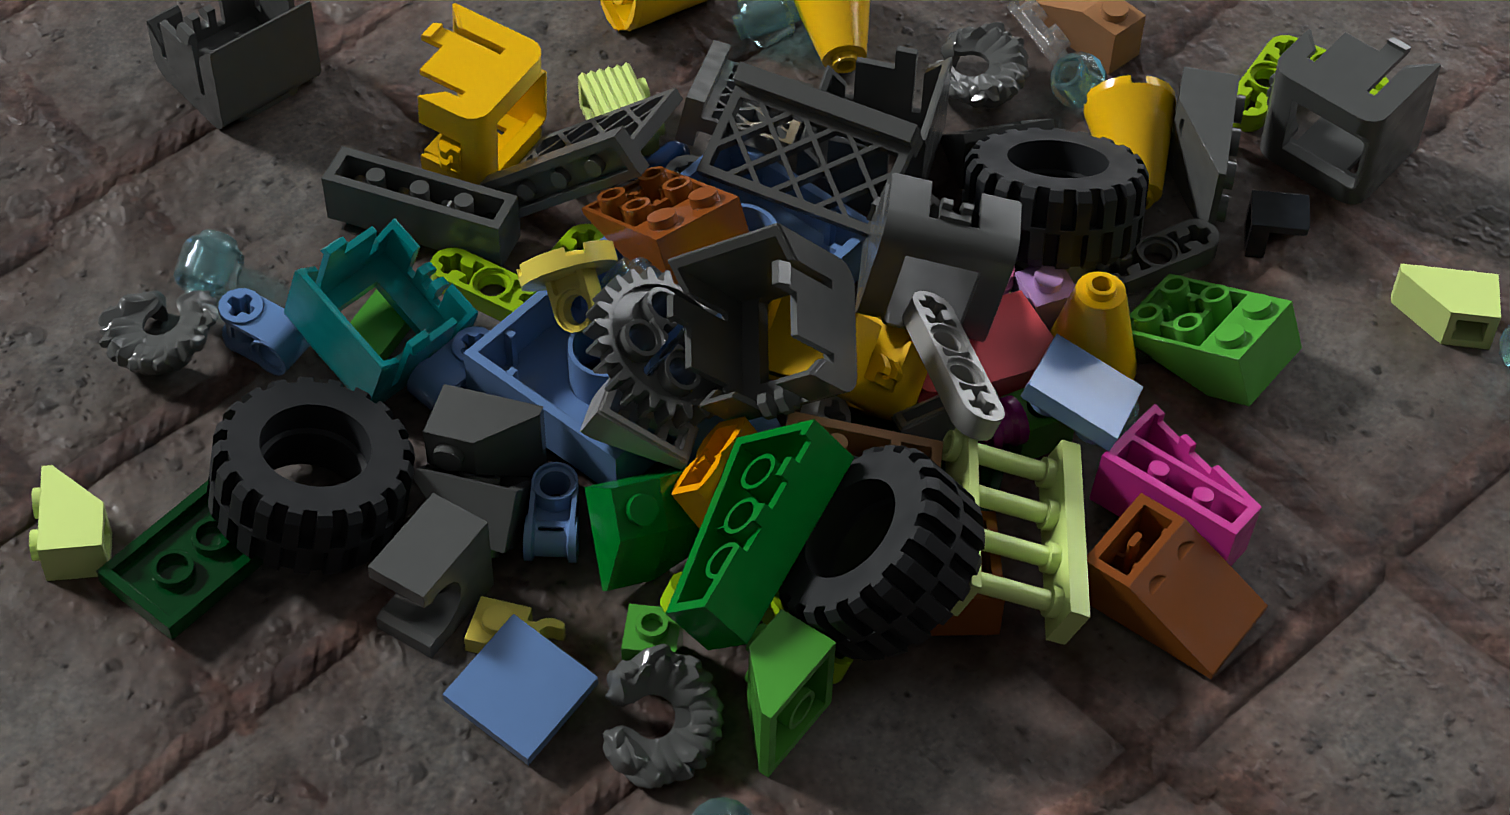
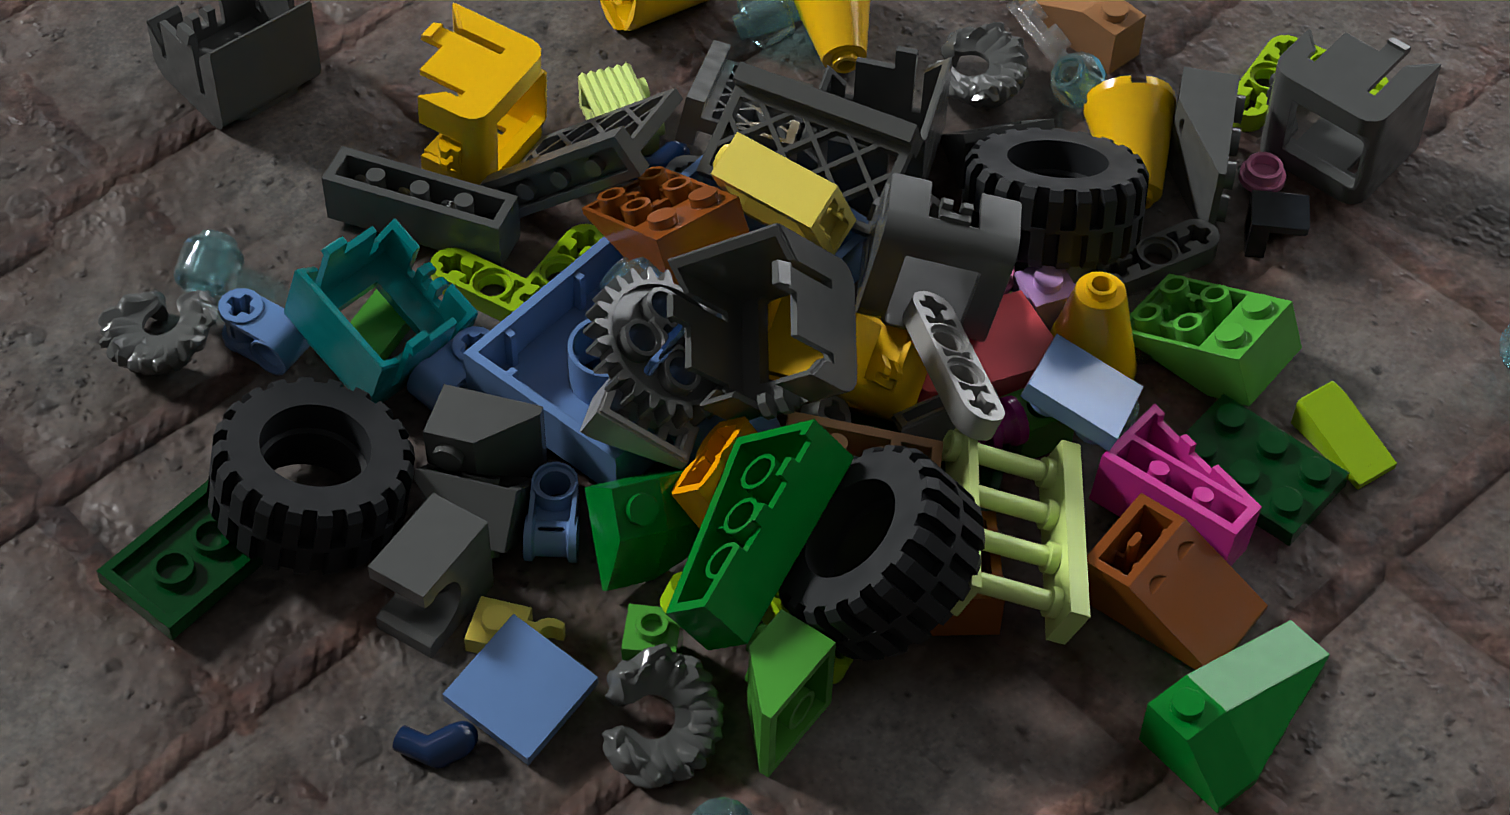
yellowish green slope [29,465,112,581] -> none
light yellow tile [516,240,618,333] -> none
yellowish green slope [1391,264,1501,350] -> none
none -> dark blue arm [392,721,478,769]
none -> light yellow window [710,132,856,255]
none -> green wedge [1139,620,1330,813]
none -> dark green plate [1183,394,1350,546]
none -> bright pink plate [1239,152,1286,192]
none -> lime slope [1291,381,1397,490]

